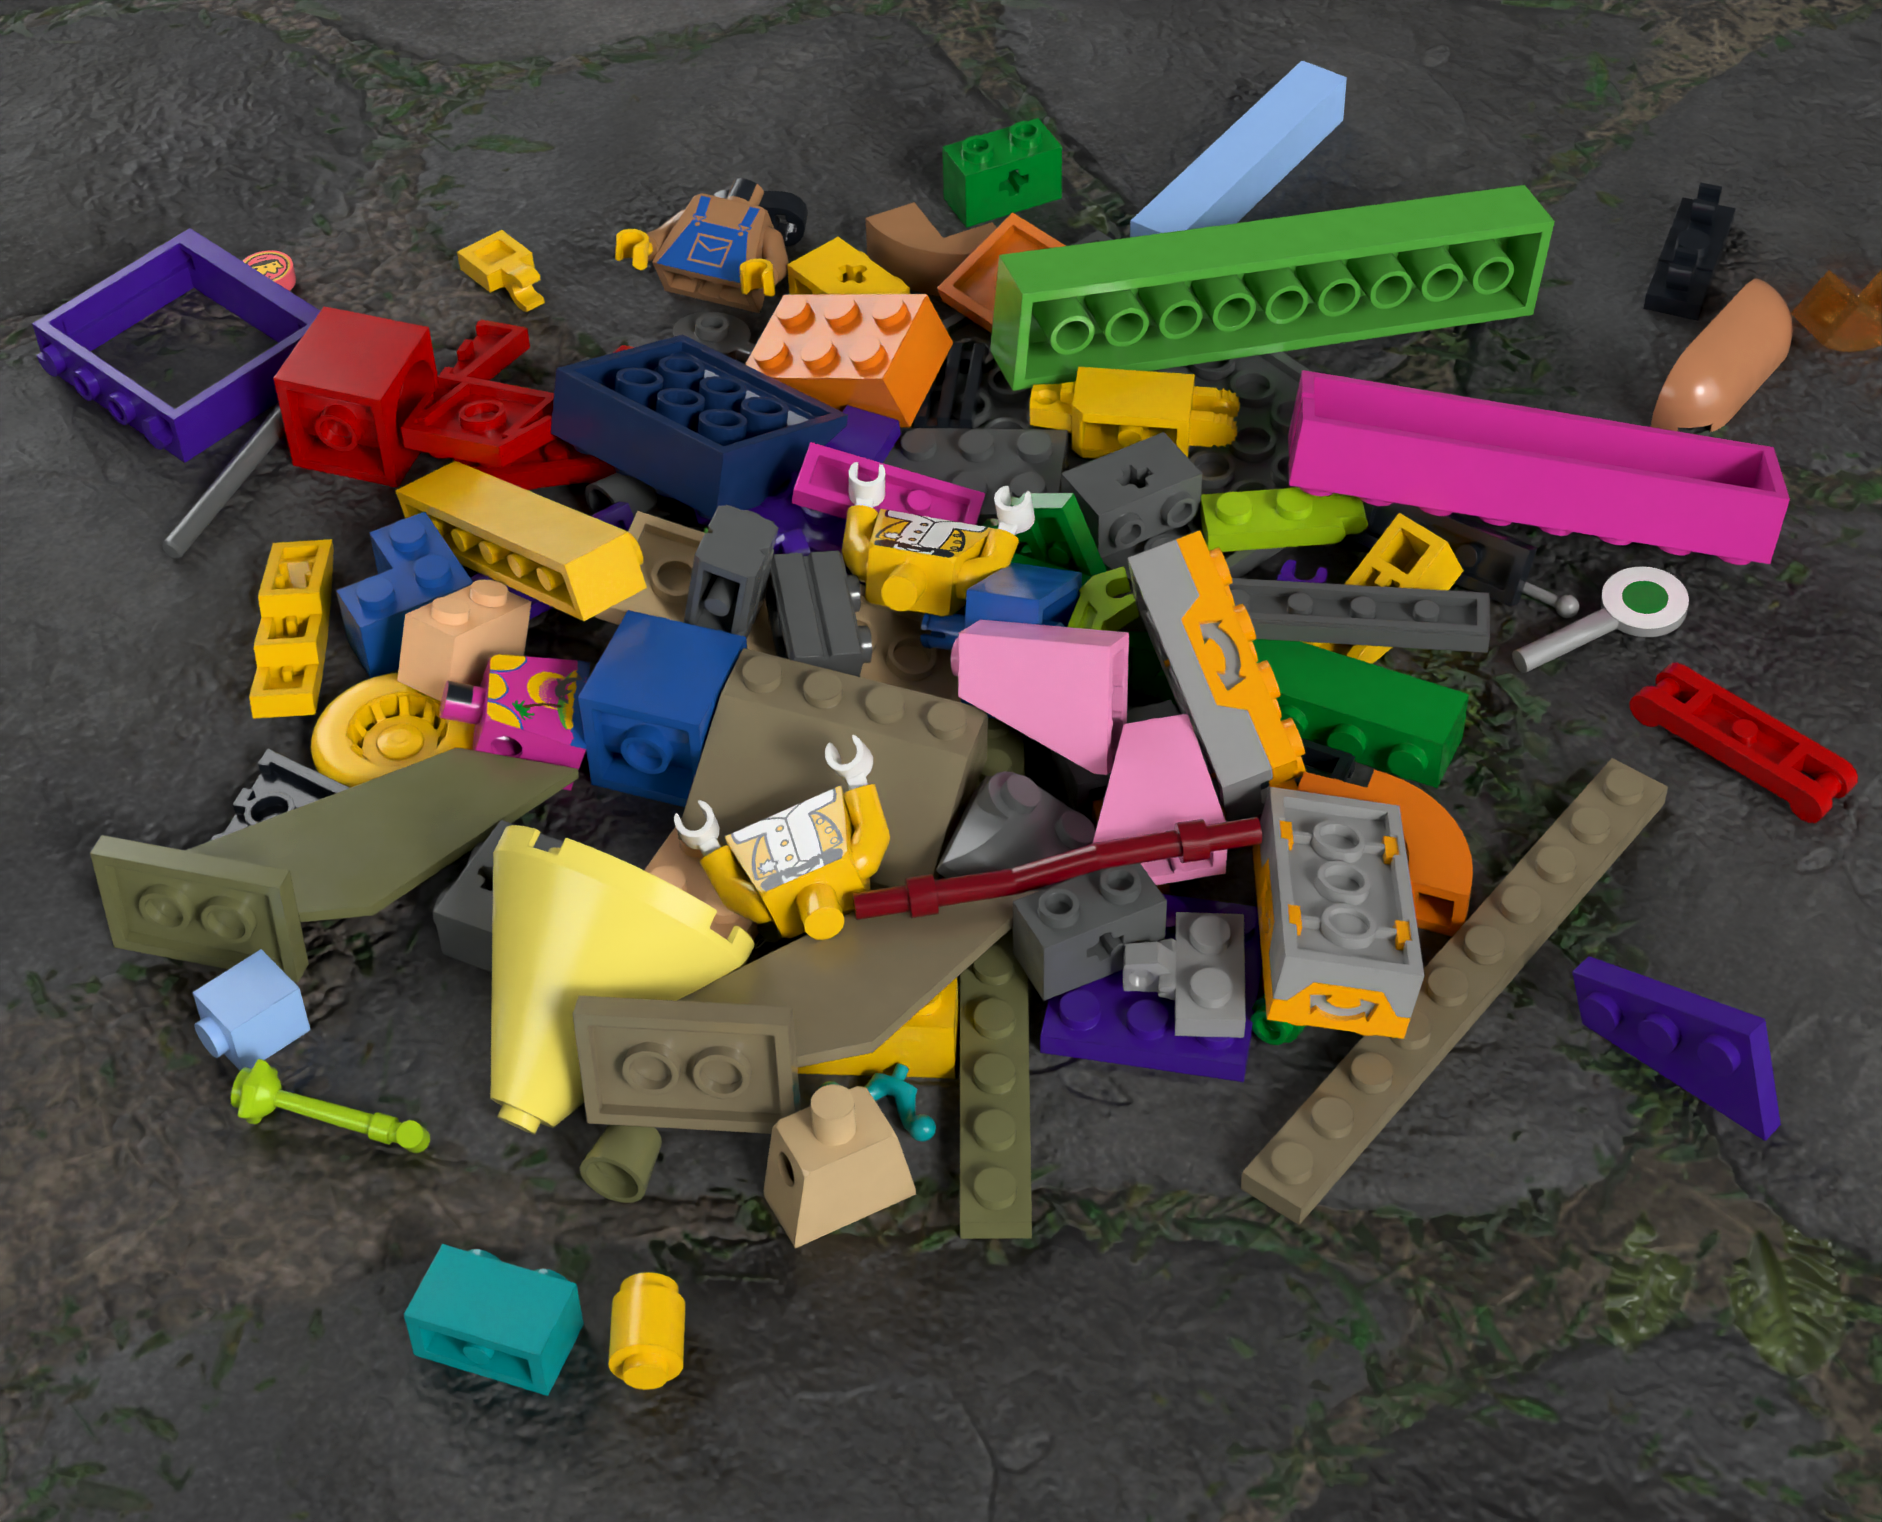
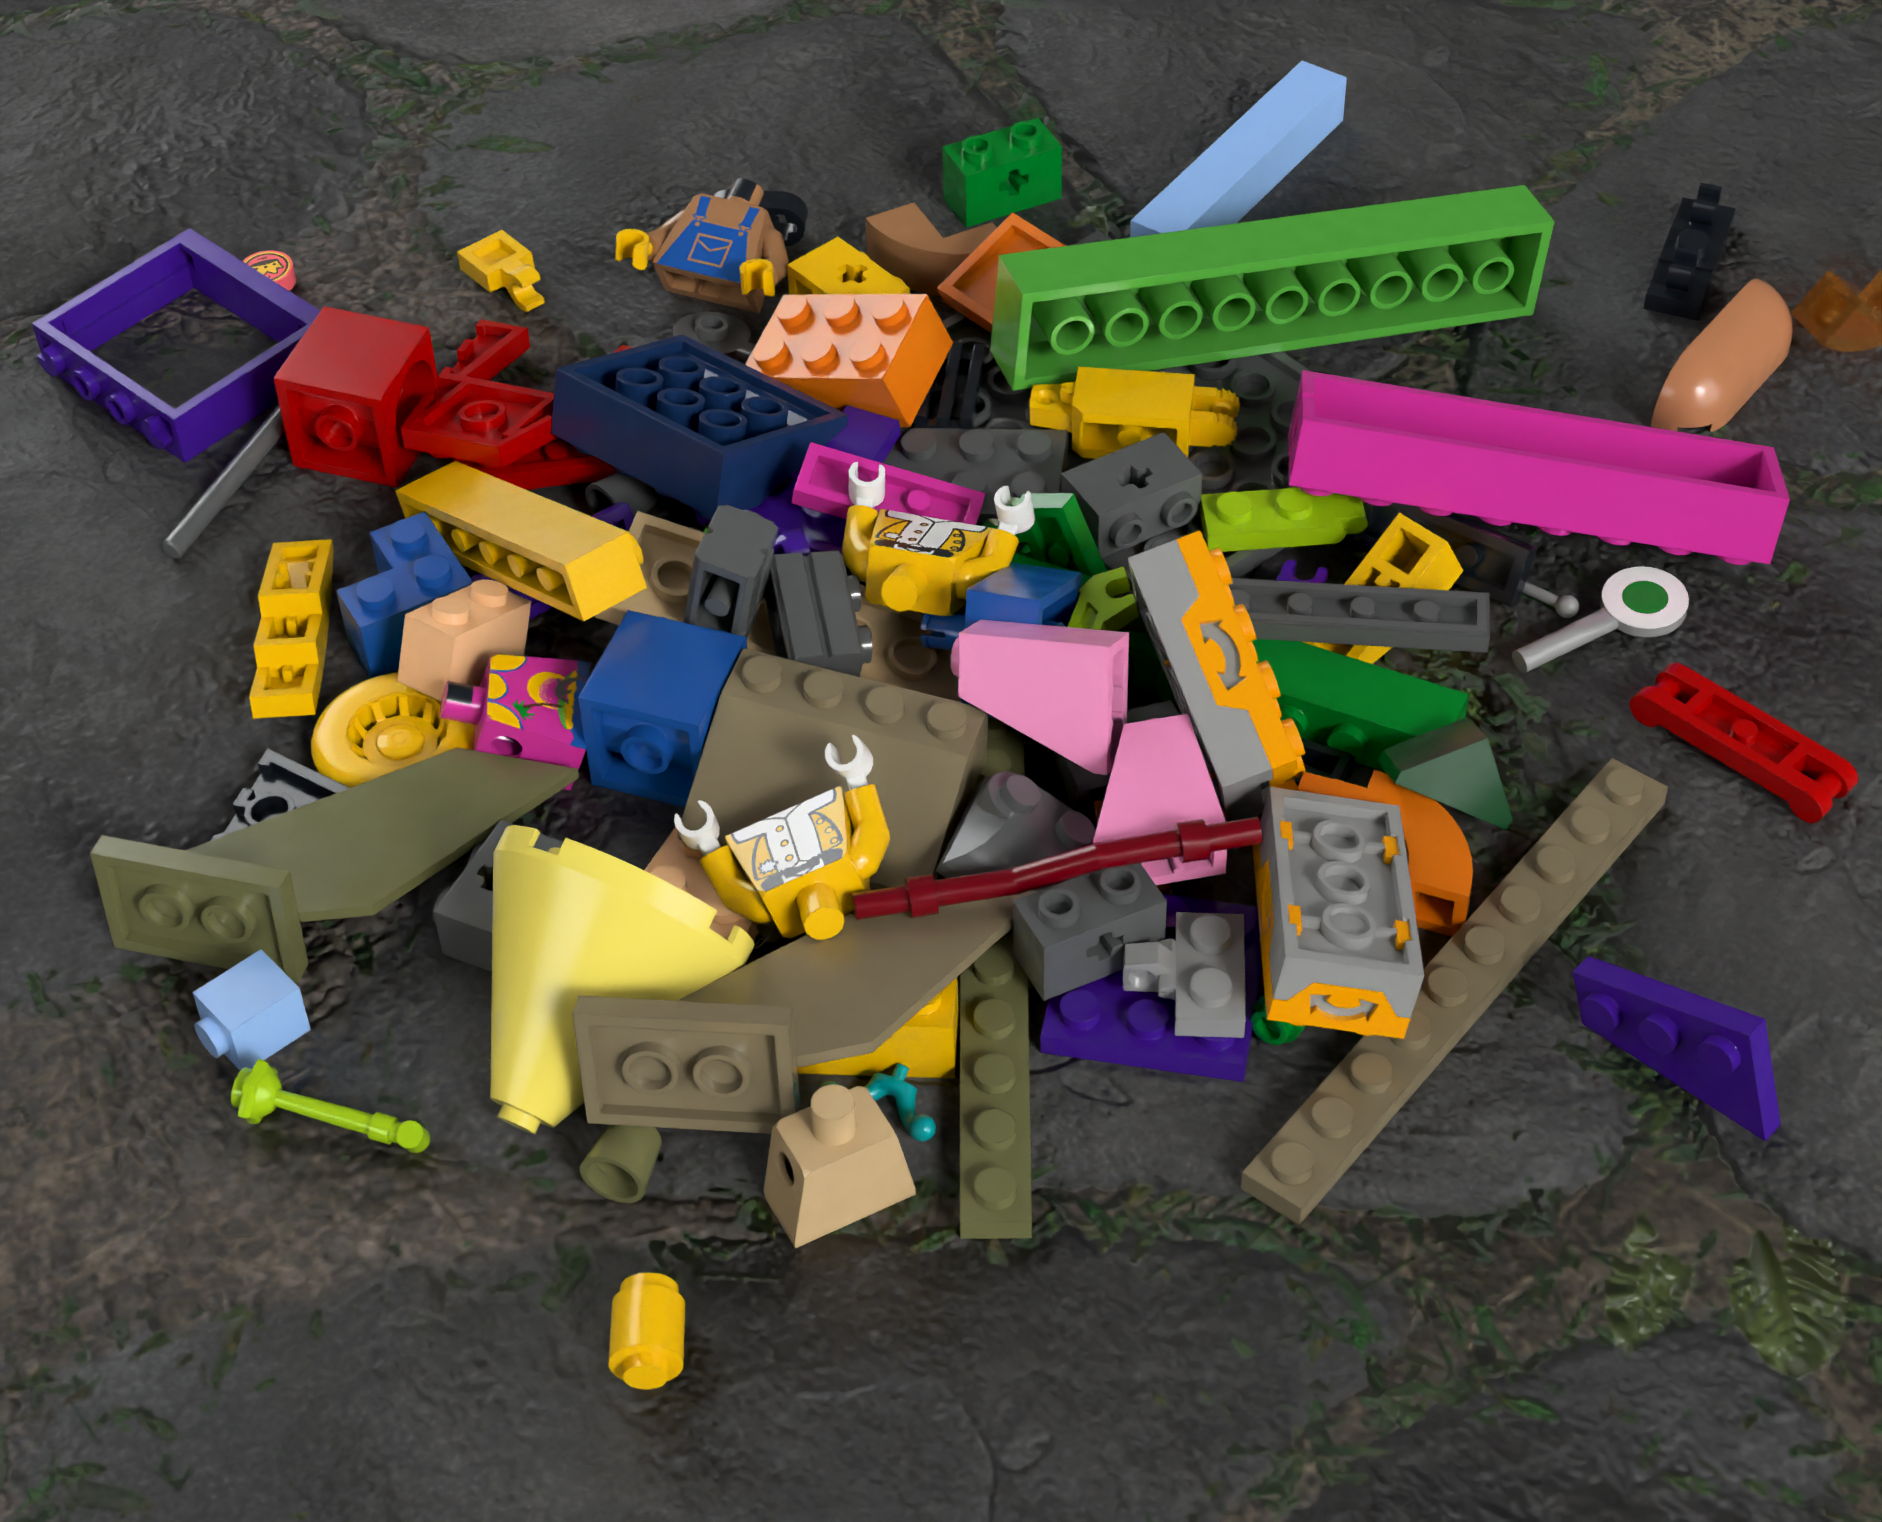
teal brick [404,1244,584,1396] -> none
none -> dark green slope [1377,717,1513,830]

